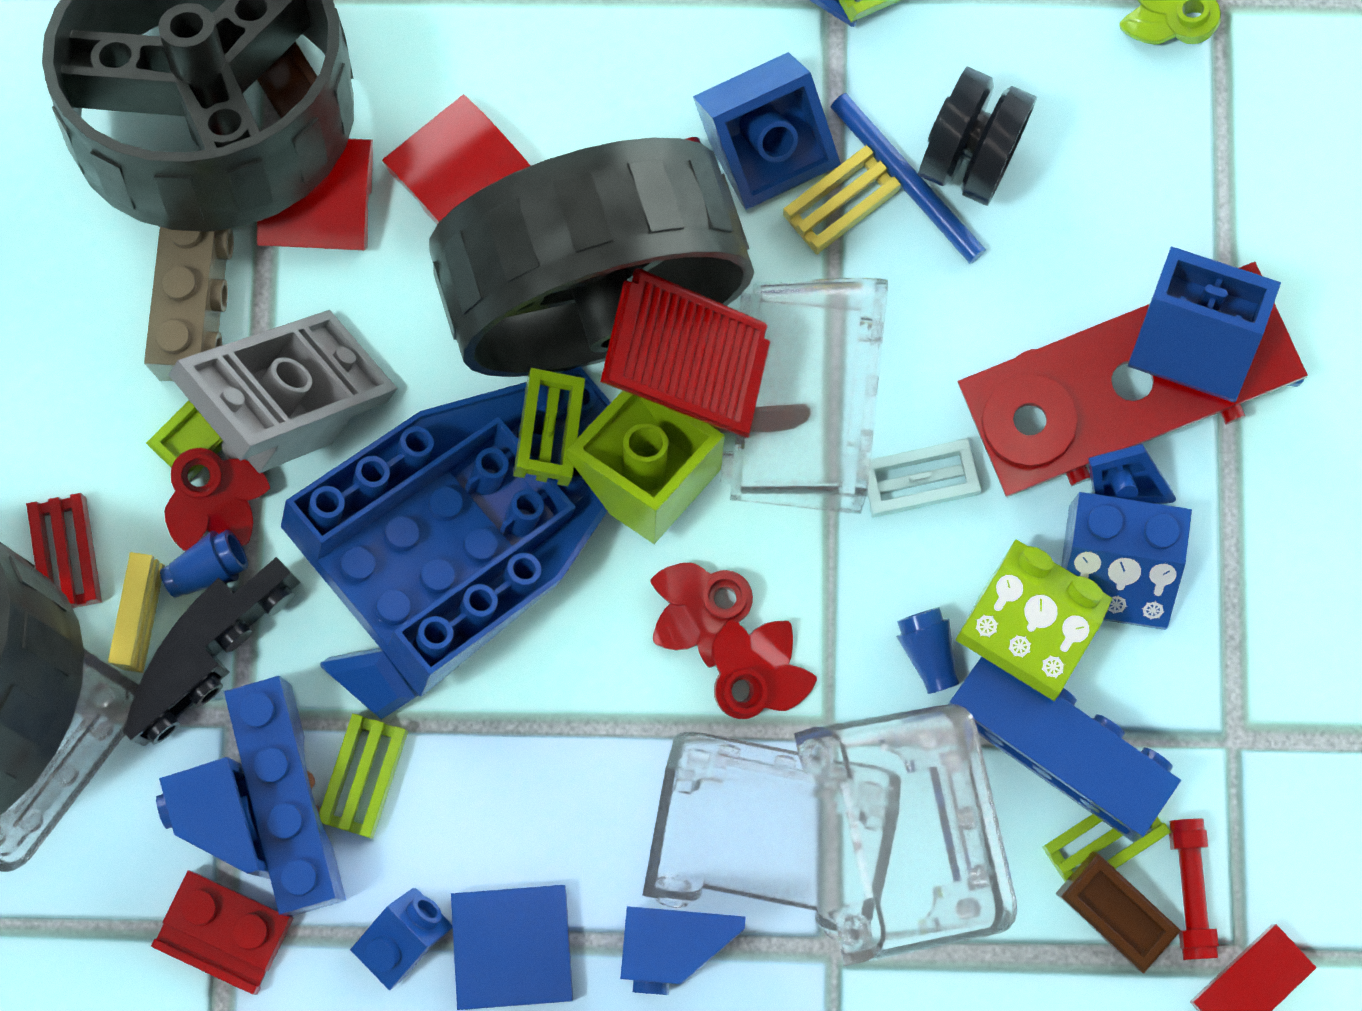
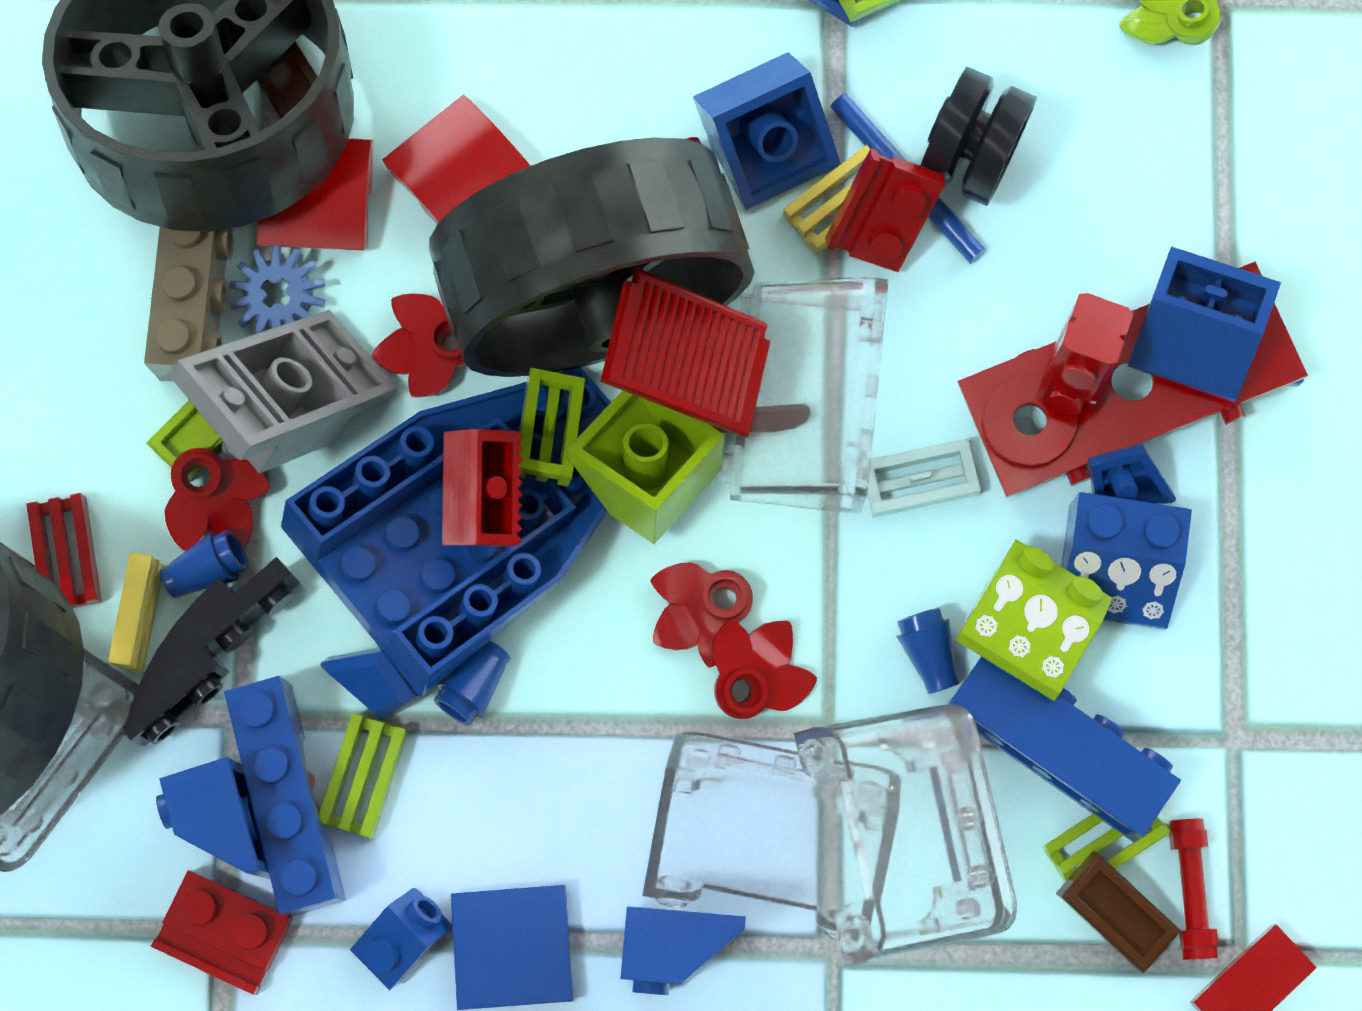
none -> medium blue gear [229,245,326,335]
none -> red plate [371,293,466,398]
none -> blue cone [433,641,511,726]
none -> red brick [442,429,523,546]
none -> red plate [825,148,945,273]
none -> red brick [1037,292,1134,416]

